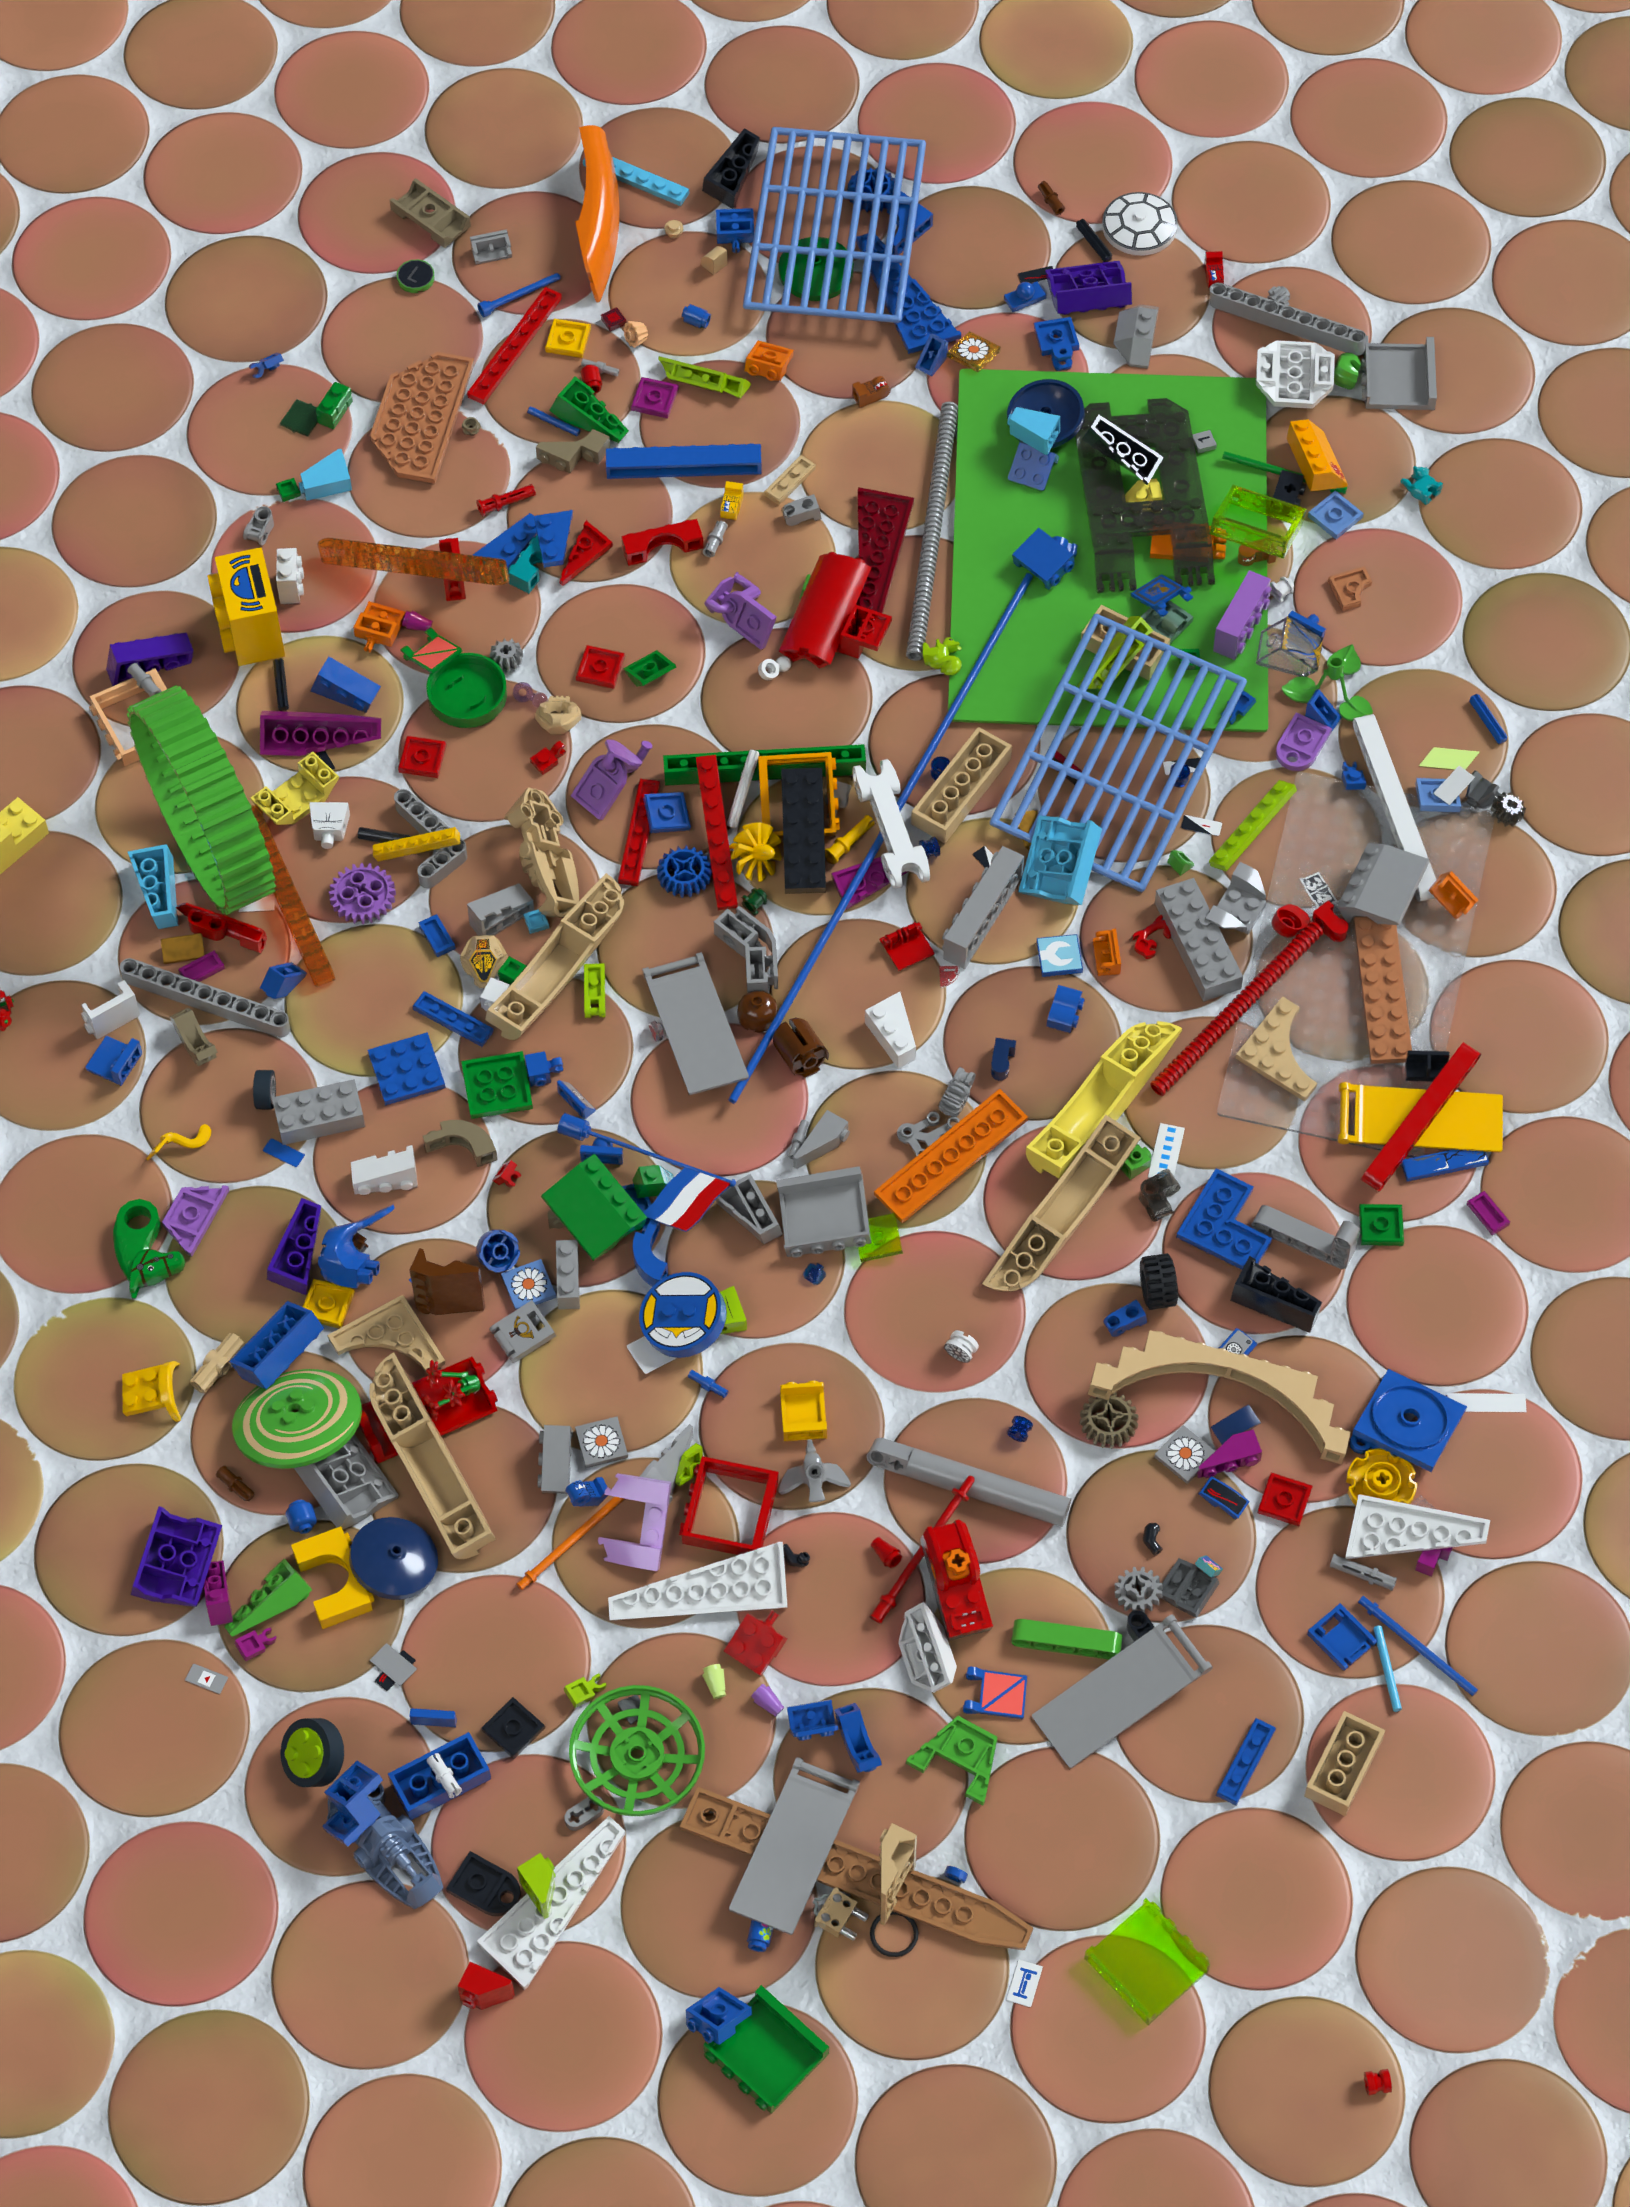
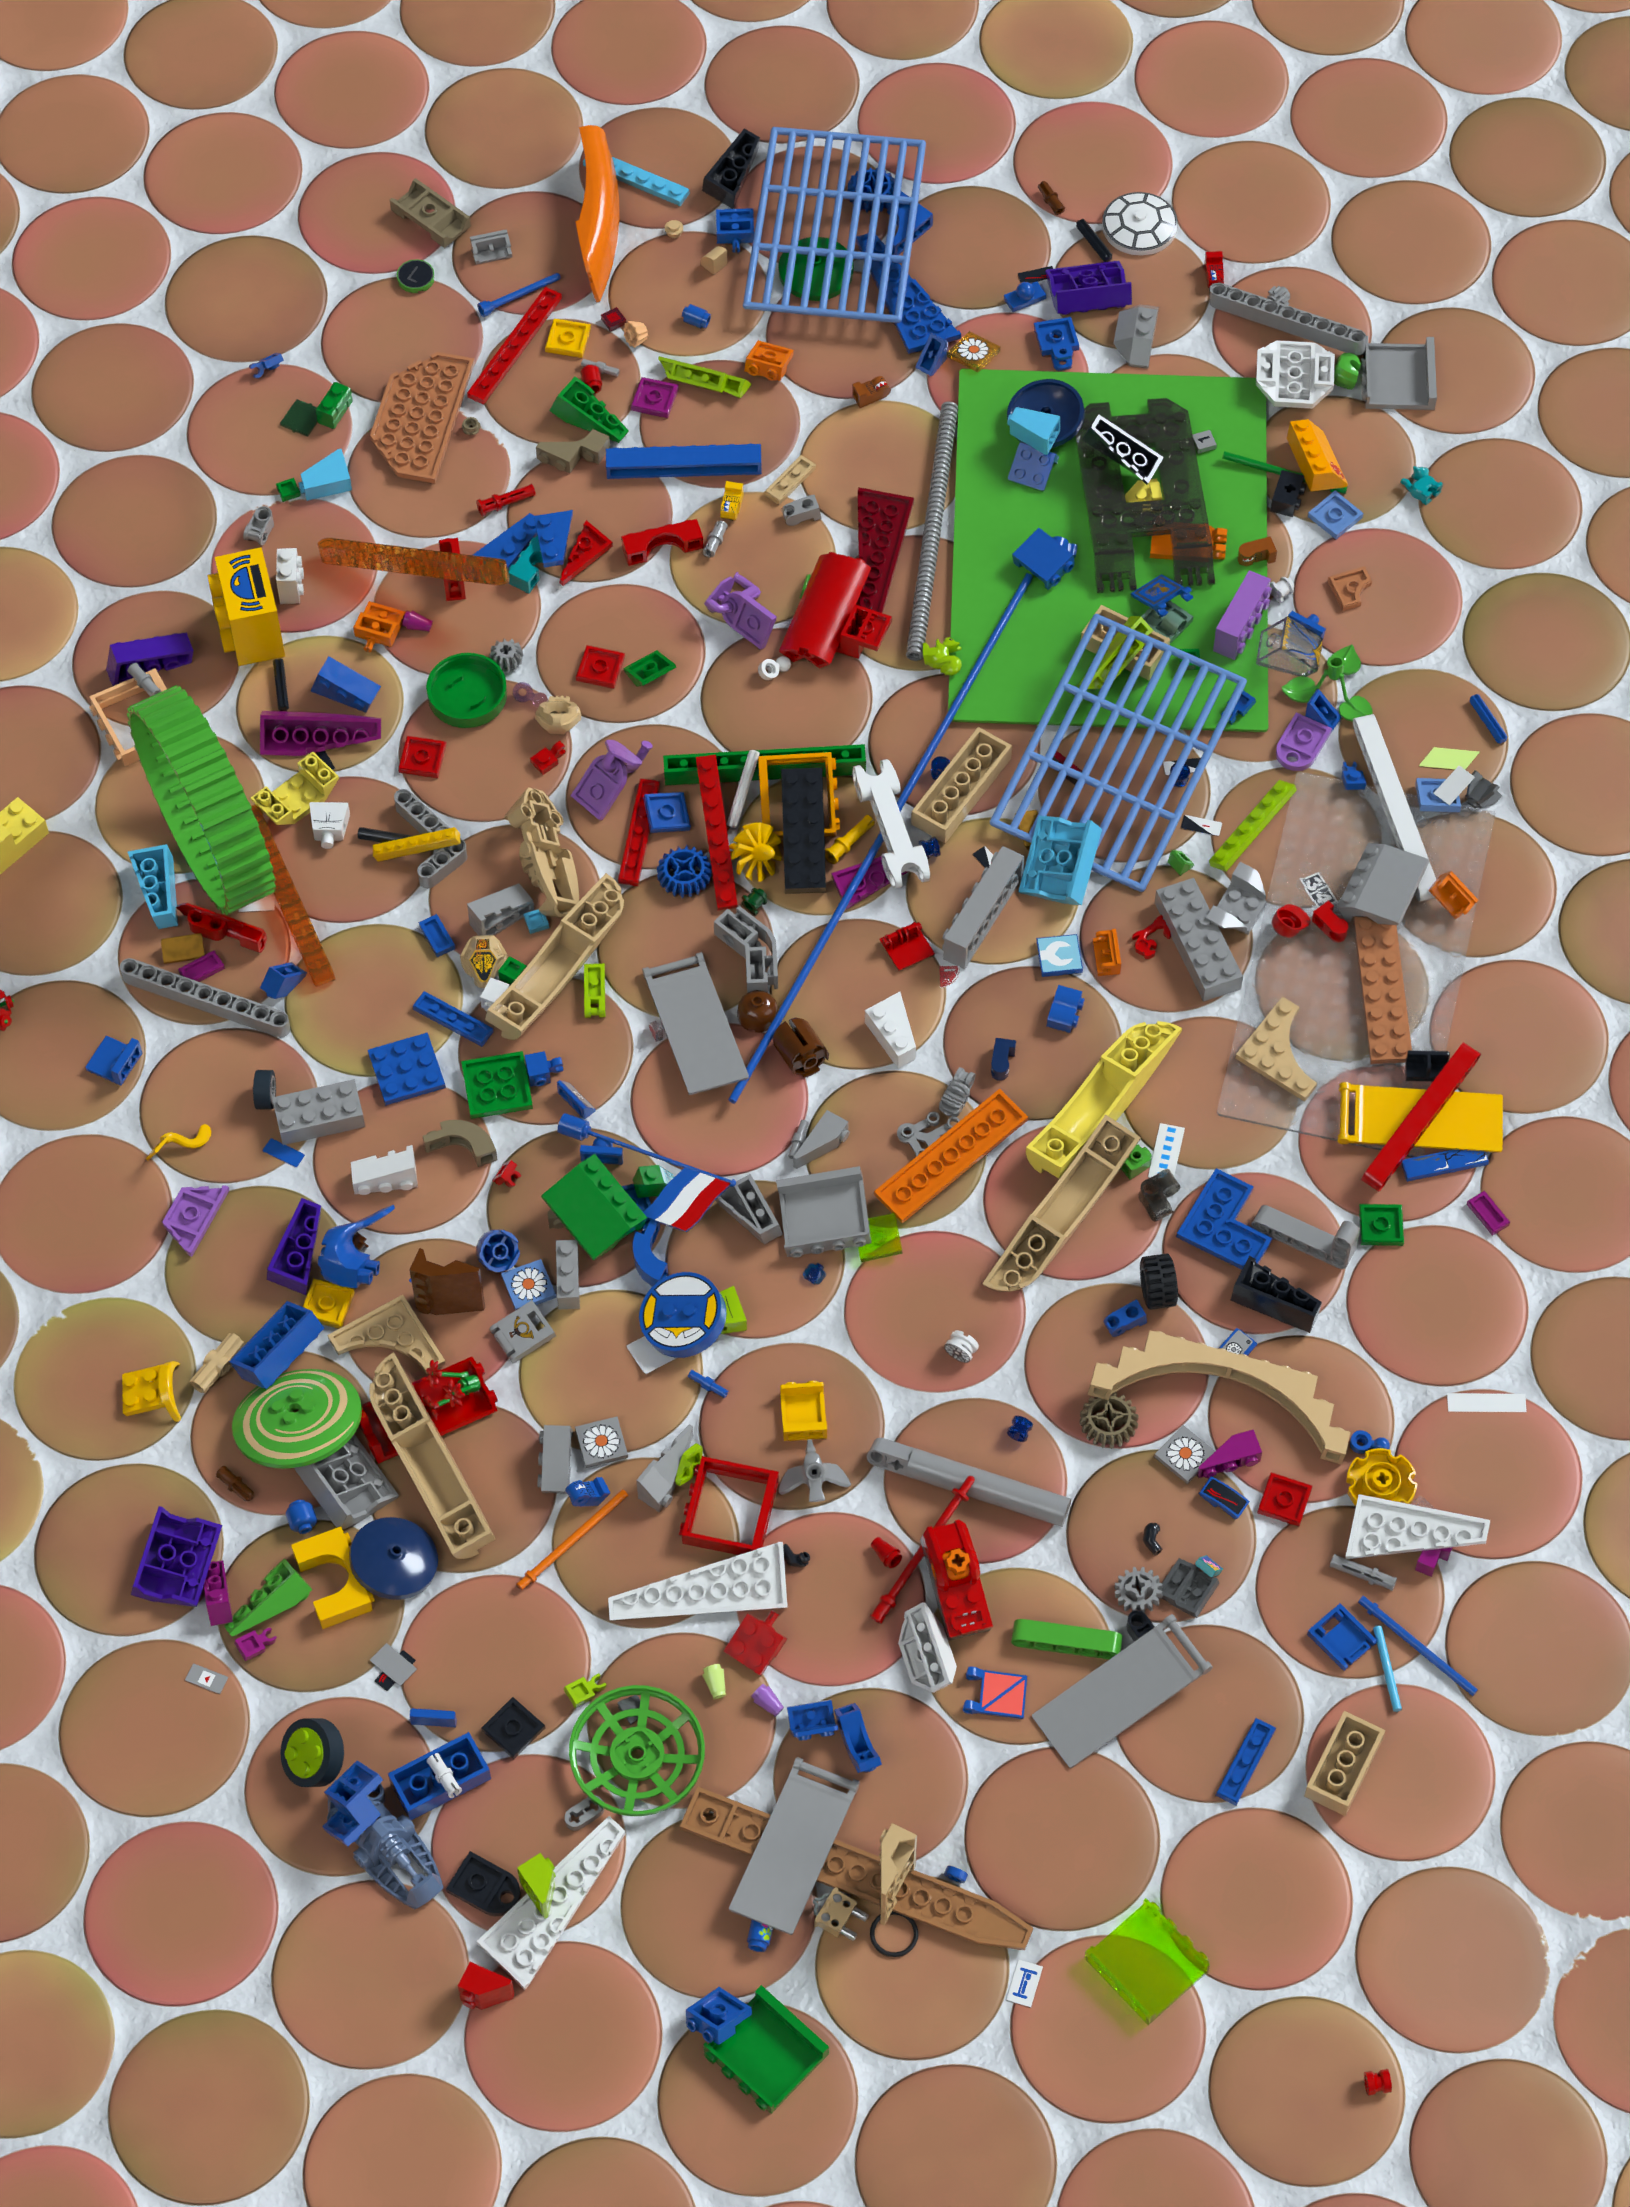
white panel [81,980,140,1040] -> none
green animal [113,1199,185,1299] -> none
dark tan arch [170,1008,218,1066] -> none
medium lavender gear [329,863,396,924] -> none
flag [400,627,463,674] -> none
blue bar [527,406,581,436] -> none
lavender wedge [598,1473,672,1571] -> none
light grey piece [824,781,852,818] -> none
bright green wing [906,1716,998,1806] -> none
red piece [1150,922,1323,1096] -> none
clear neon green window [1209,485,1307,559] -> none
dark blue slope [1211,1405,1261,1445] -> none
blue piece [1352,1369,1467,1472] -> none
clear smoke gear [1490,792,1526,827] -> none

